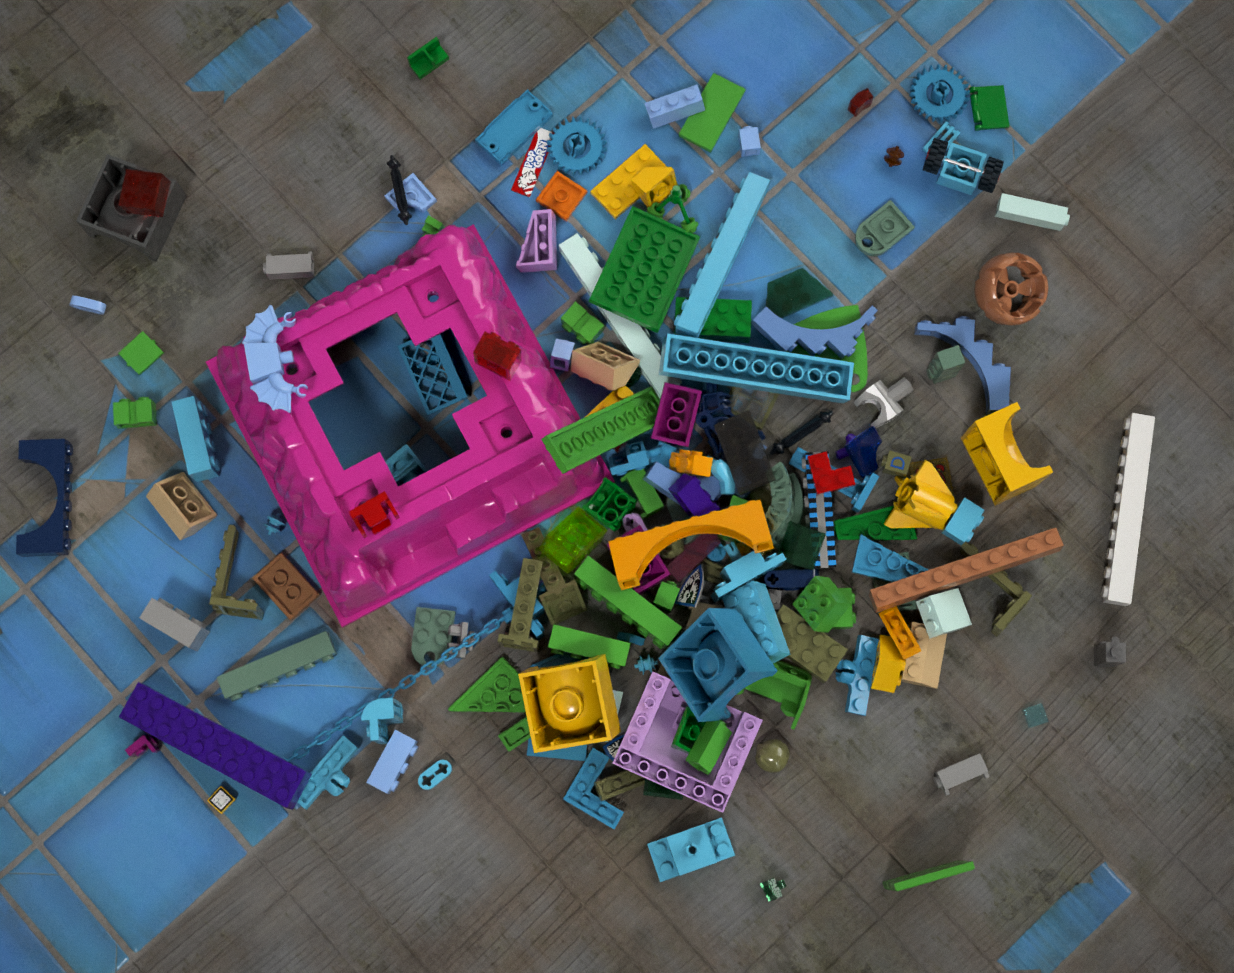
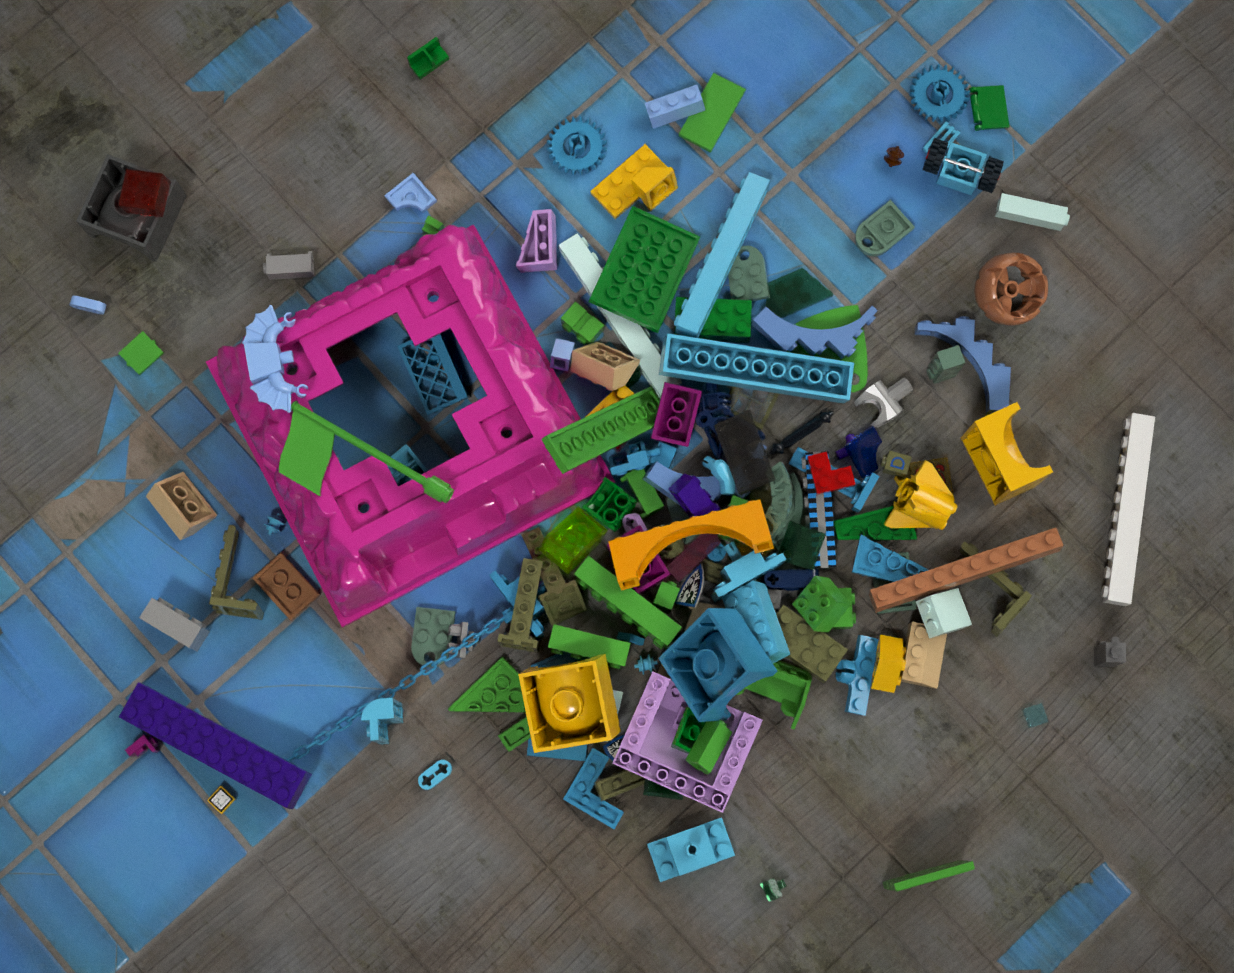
dark blue arch [16,439,73,557] -> none
bright green brick [113,397,157,429] -> none
medium azure brick [172,396,221,482] -> none
sand green brick [217,631,337,702] -> none
medium azure plate [297,735,359,810] -> none
red panel [349,491,400,538] -> none
light blue brick [366,730,419,794] -> none
black wheel [387,155,412,225] -> none
clear red brick [473,331,522,381] -> none
dark azure piece [475,89,553,166] -> none
sticker [511,128,555,197] -> none
orange tile [536,171,588,222] -> none
plant [647,184,699,233] -> none
light orange brick [669,449,713,477] -> none
light blue brick [738,126,761,157] -> none
olive hair [755,739,790,773] -> none
clear red piece [847,88,874,117] -> none
light orange plate [878,606,921,660] -> none
light grey brick [933,753,989,796] -> none
medium azure brick [941,497,984,545] -> none
none -> bright green flag [279,401,454,503]
none -> sand green plate [728,246,770,301]

